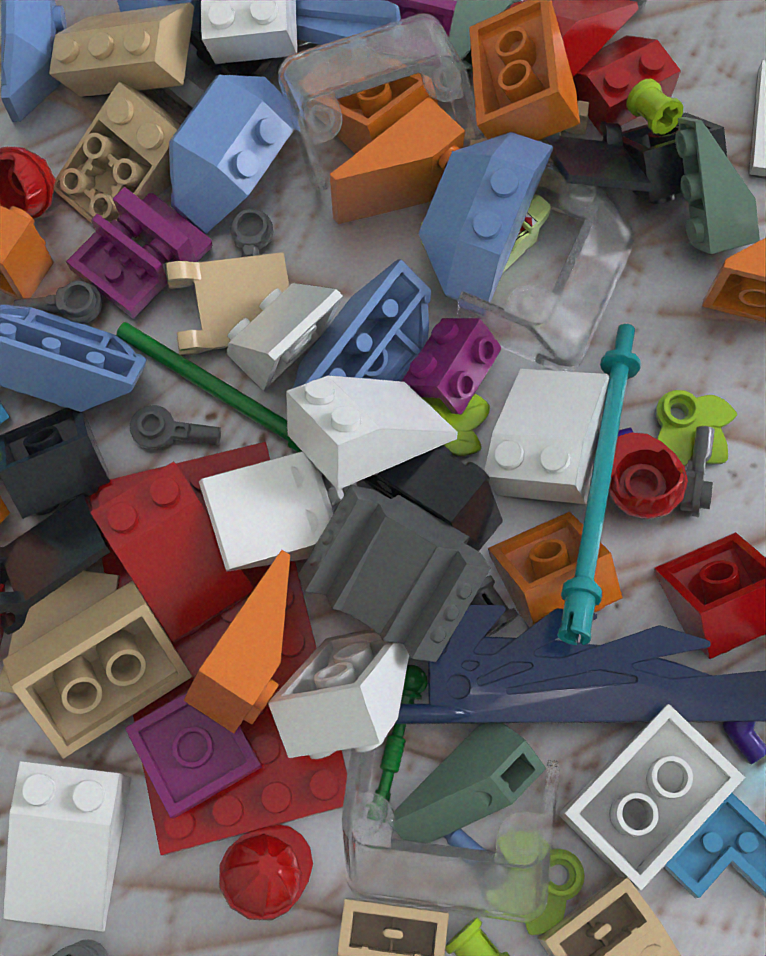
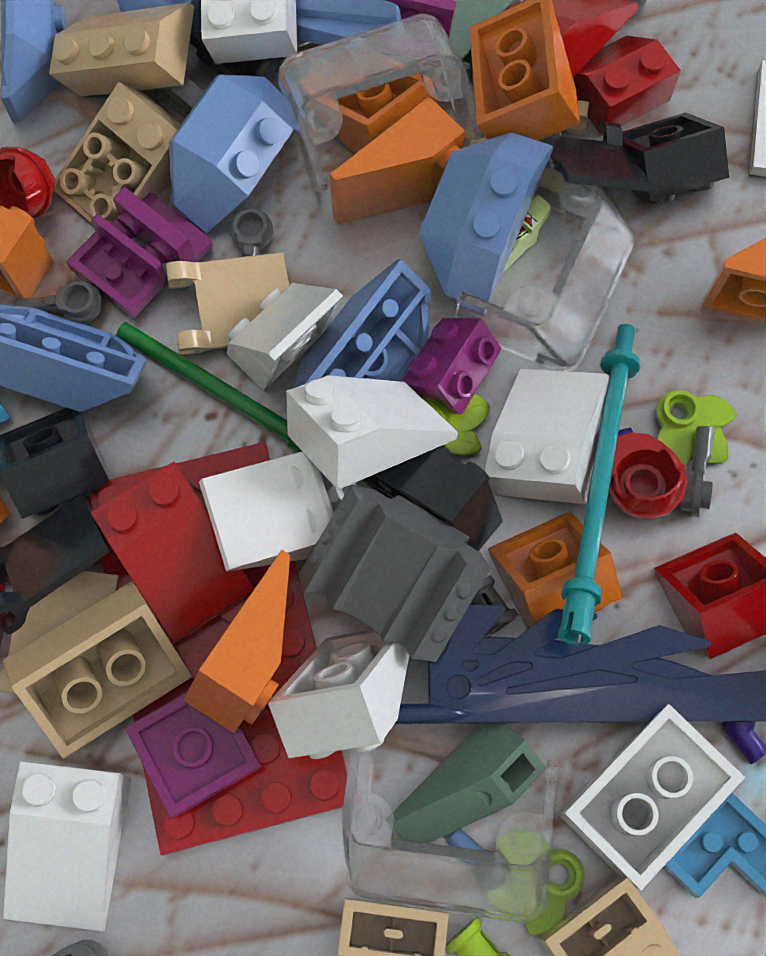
dark grey plate [130,405,221,449] -> none
red piece [219,824,313,920] -> none
green piece [367,665,428,823] -> none
lime bush [626,79,684,135] -> none
sand green slope [675,117,760,254] -> none

